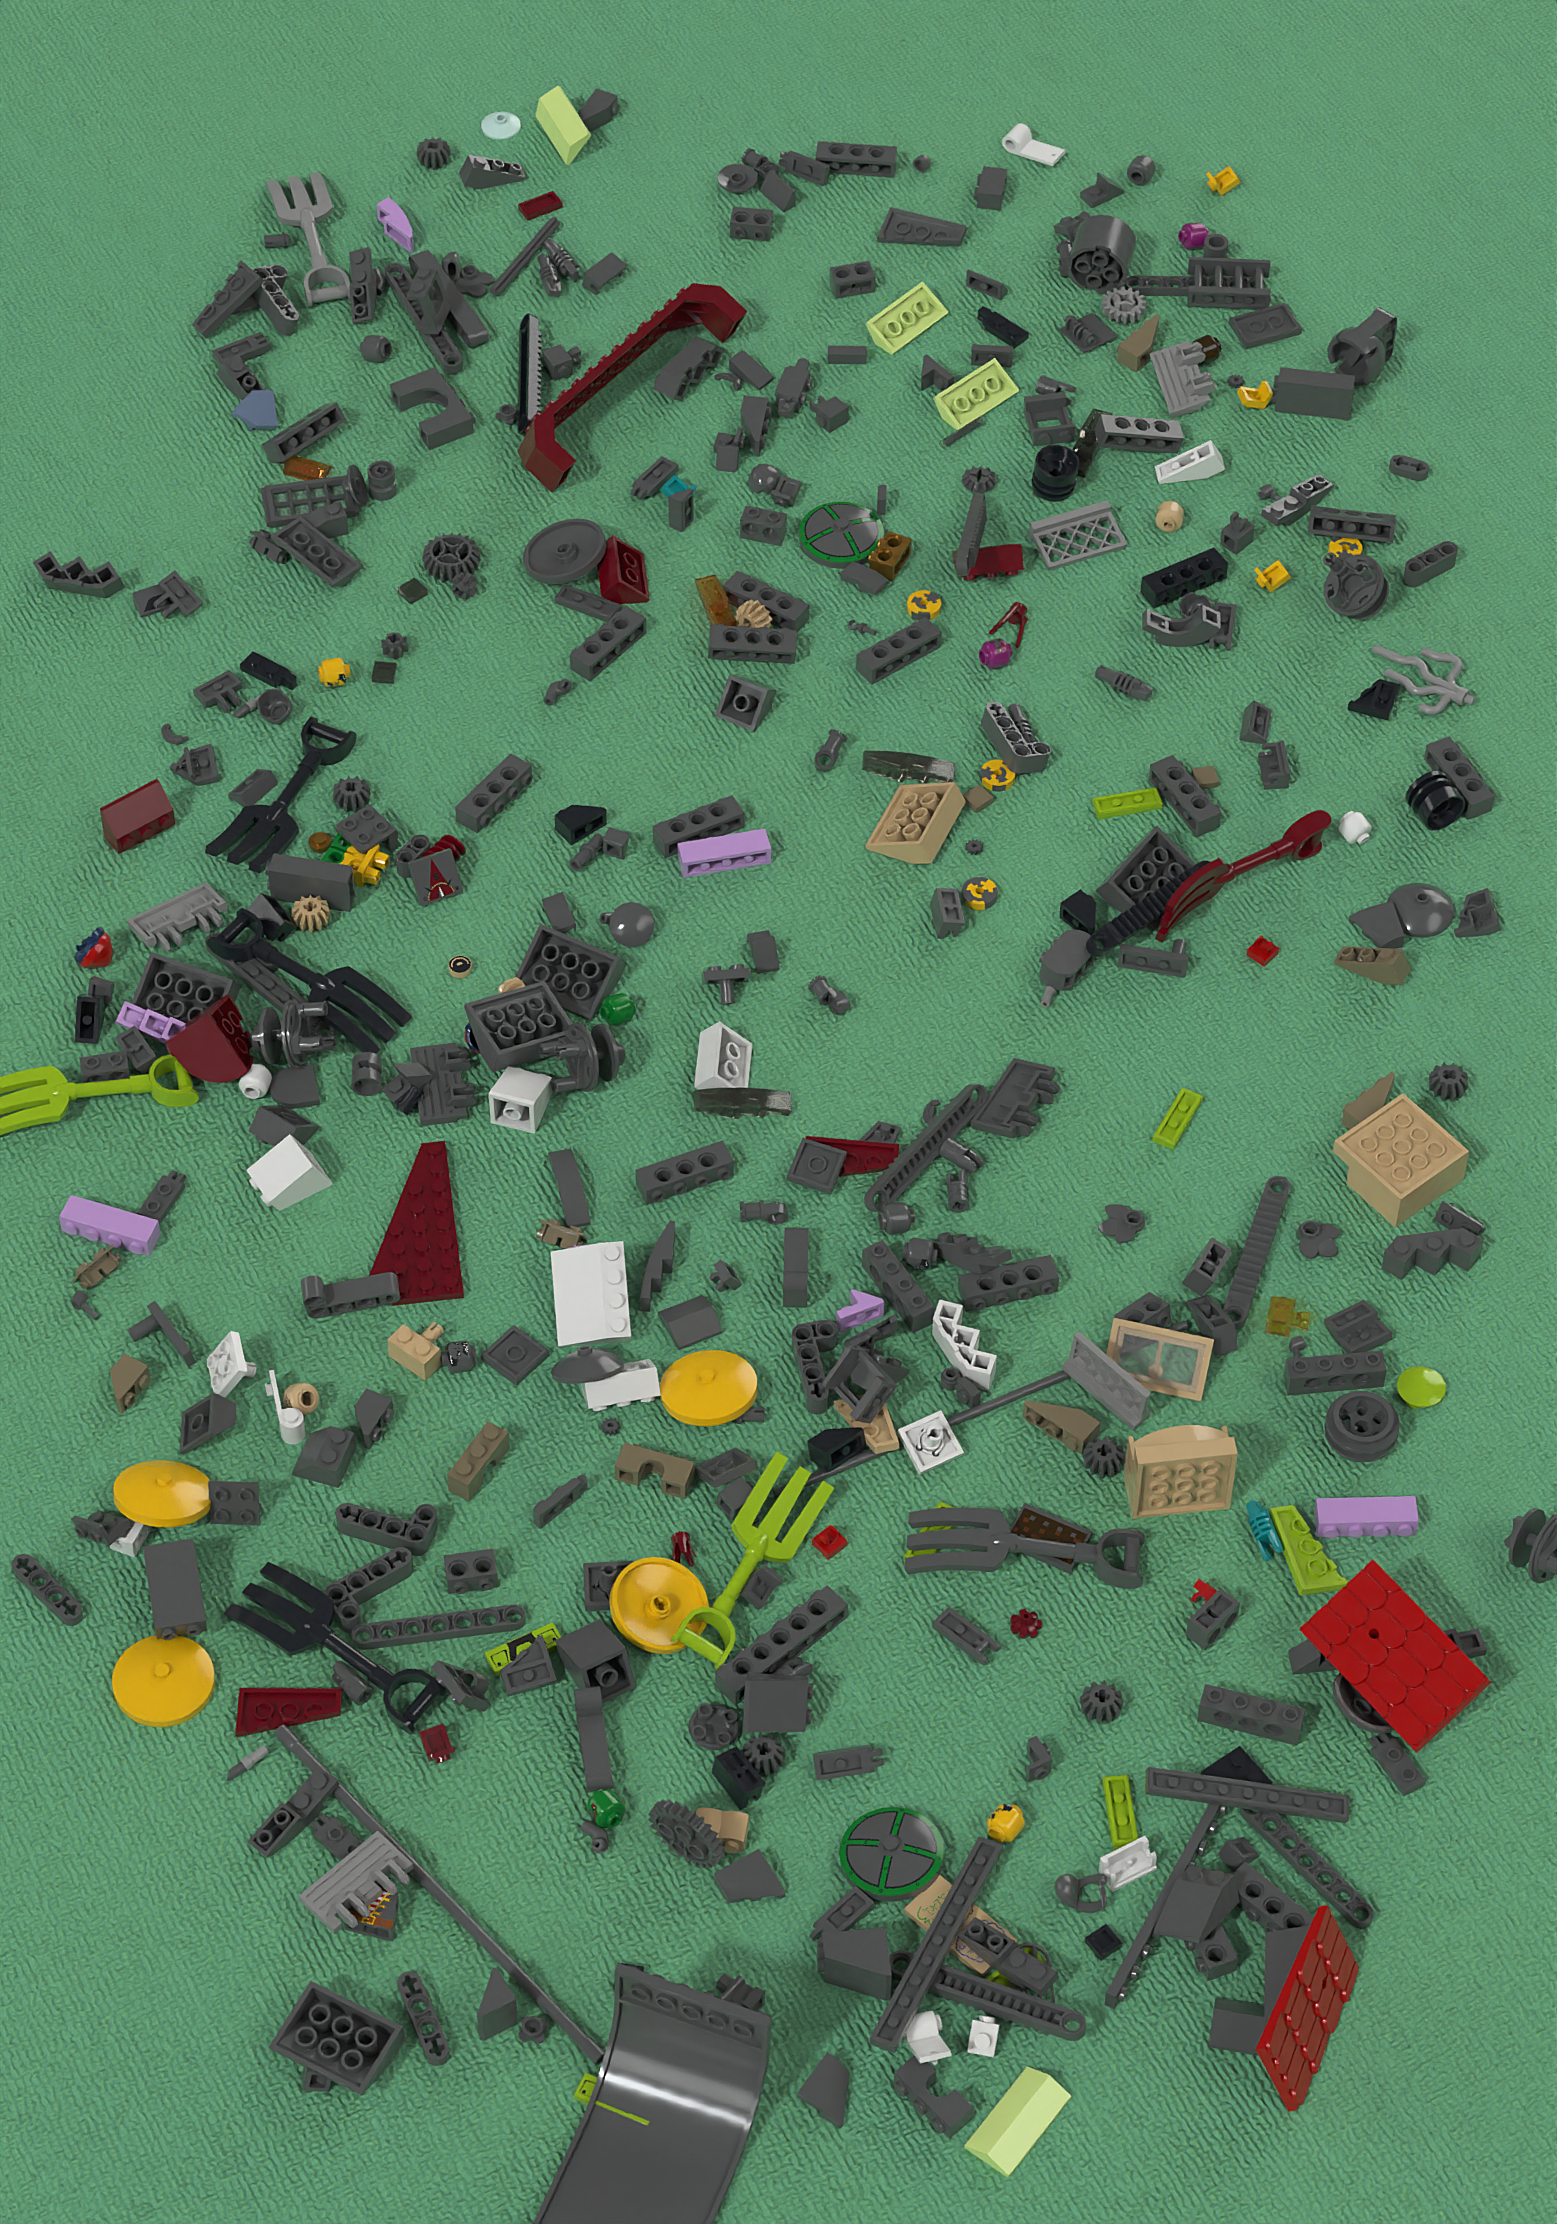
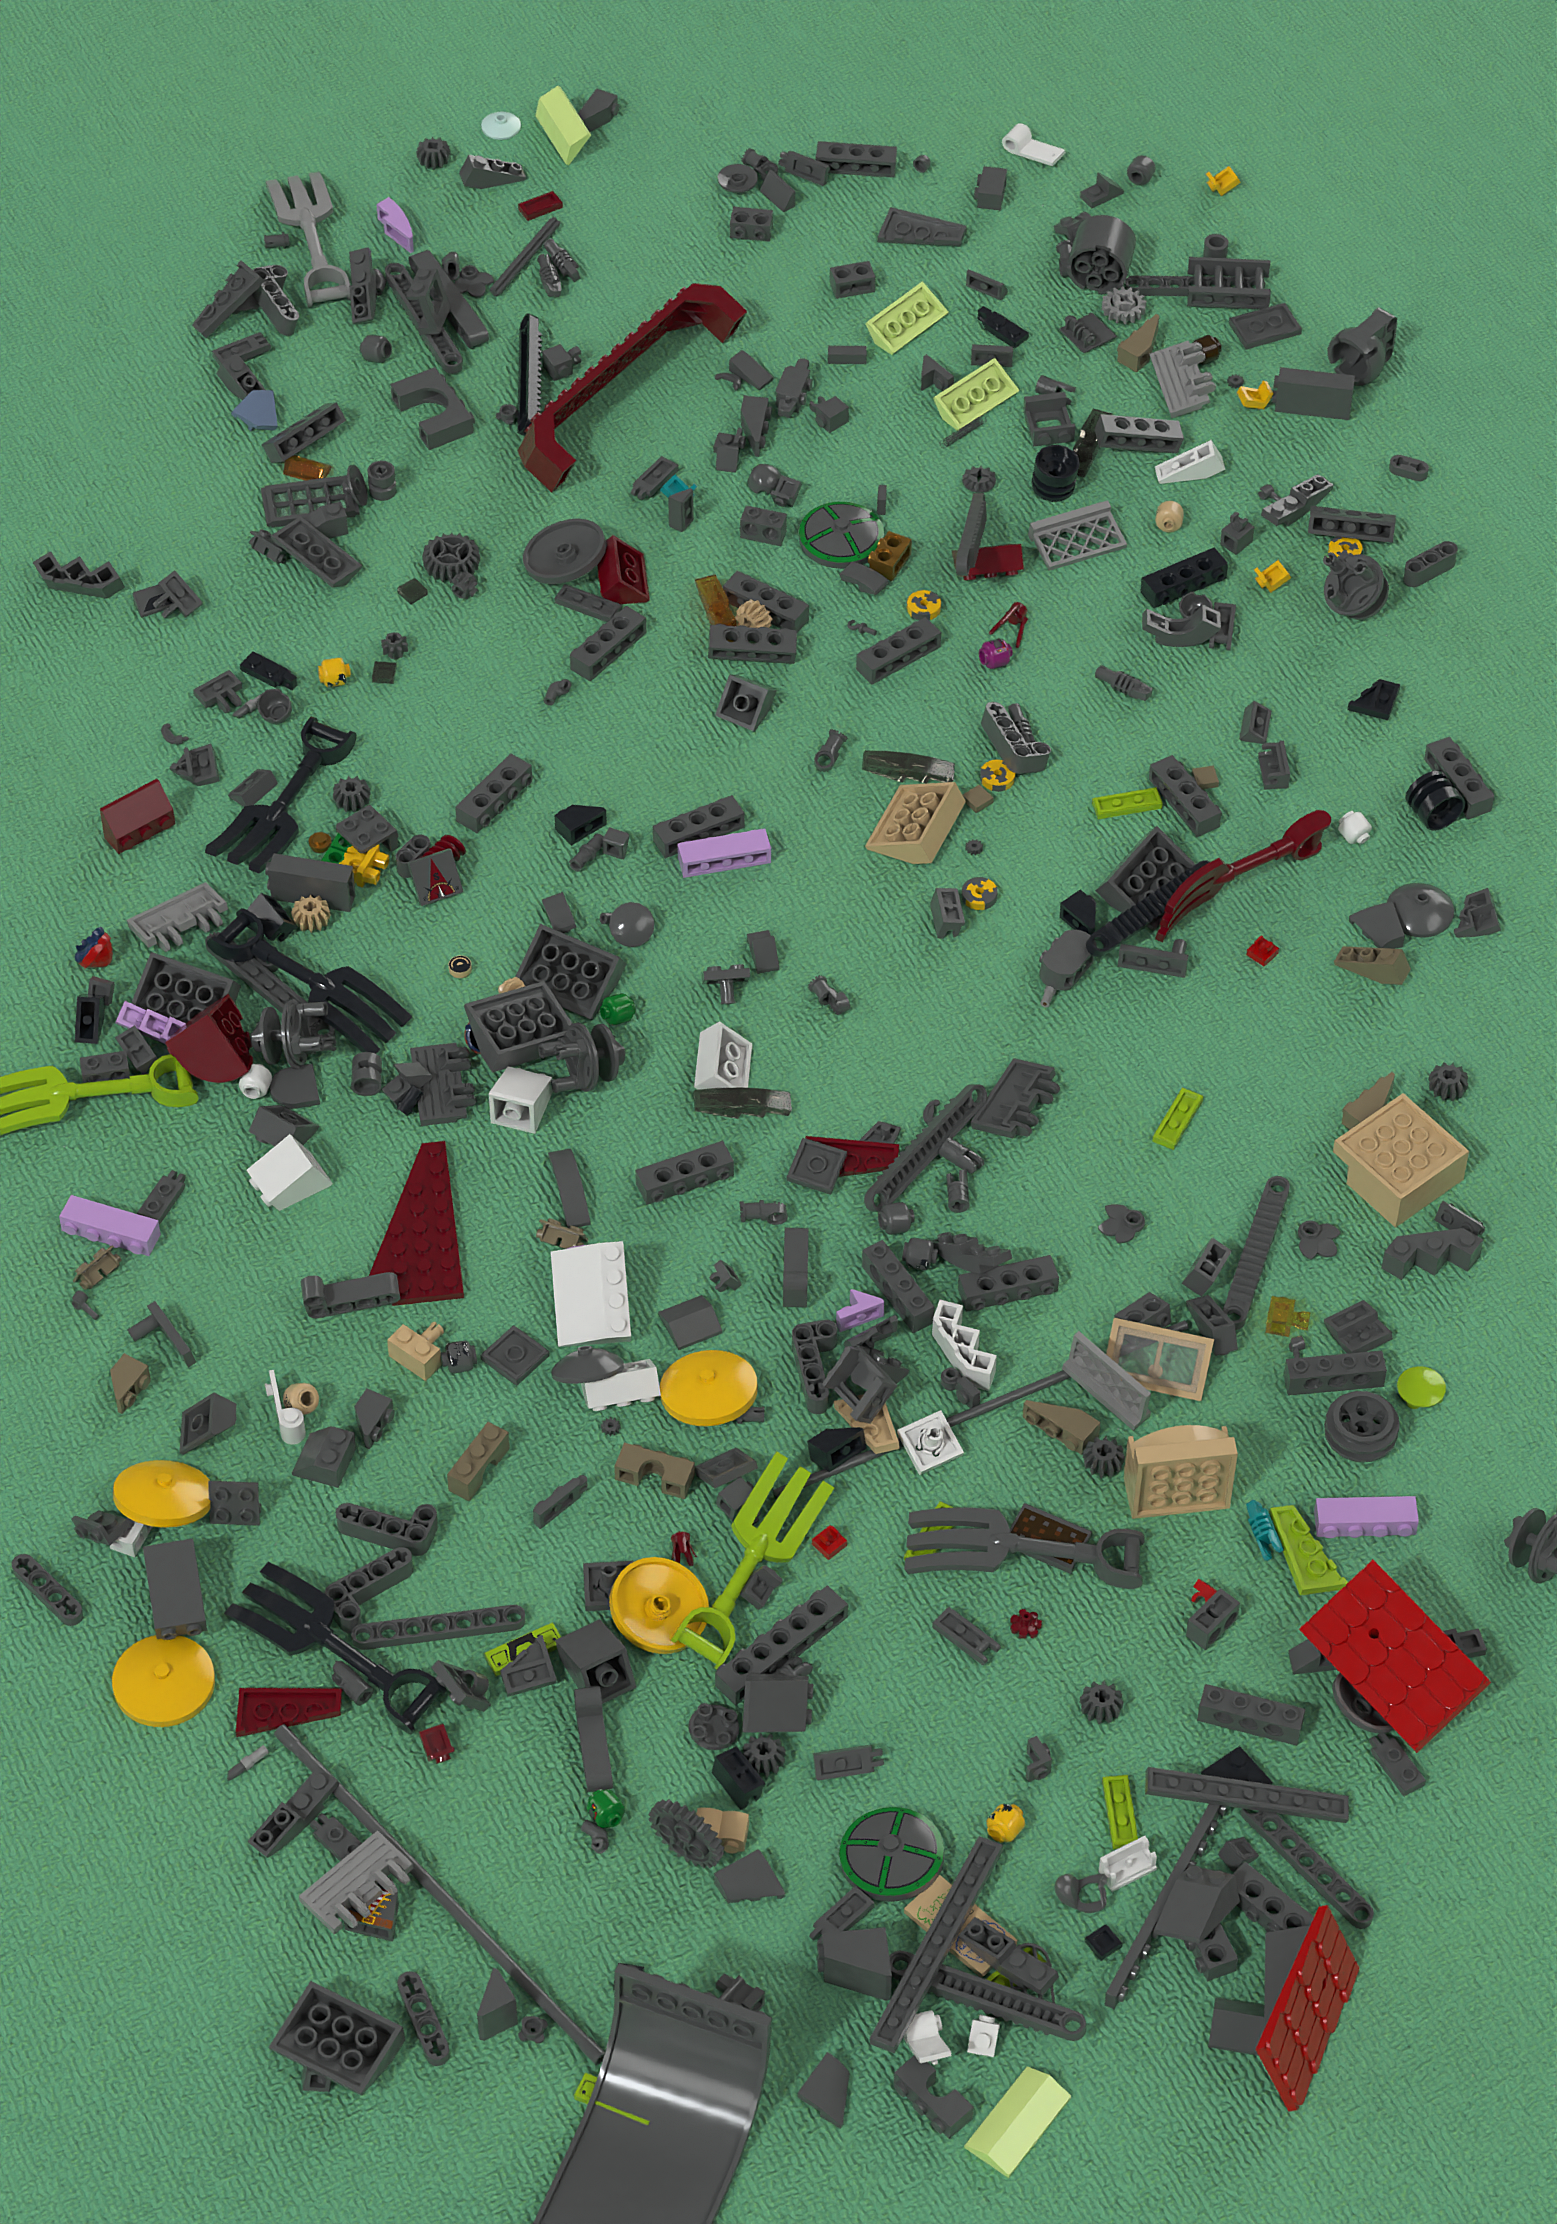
white plate [207,1331,256,1398] -> none
dark grey brick [443,1549,498,1594] -> none
dark grey hinge [582,252,628,295] -> none
dark grey slope [640,1221,675,1312] -> none
dark grey brick [653,337,724,401] -> none
magenta head [1178,223,1210,250] -> none
light grey plant [1372,645,1476,715] -> none

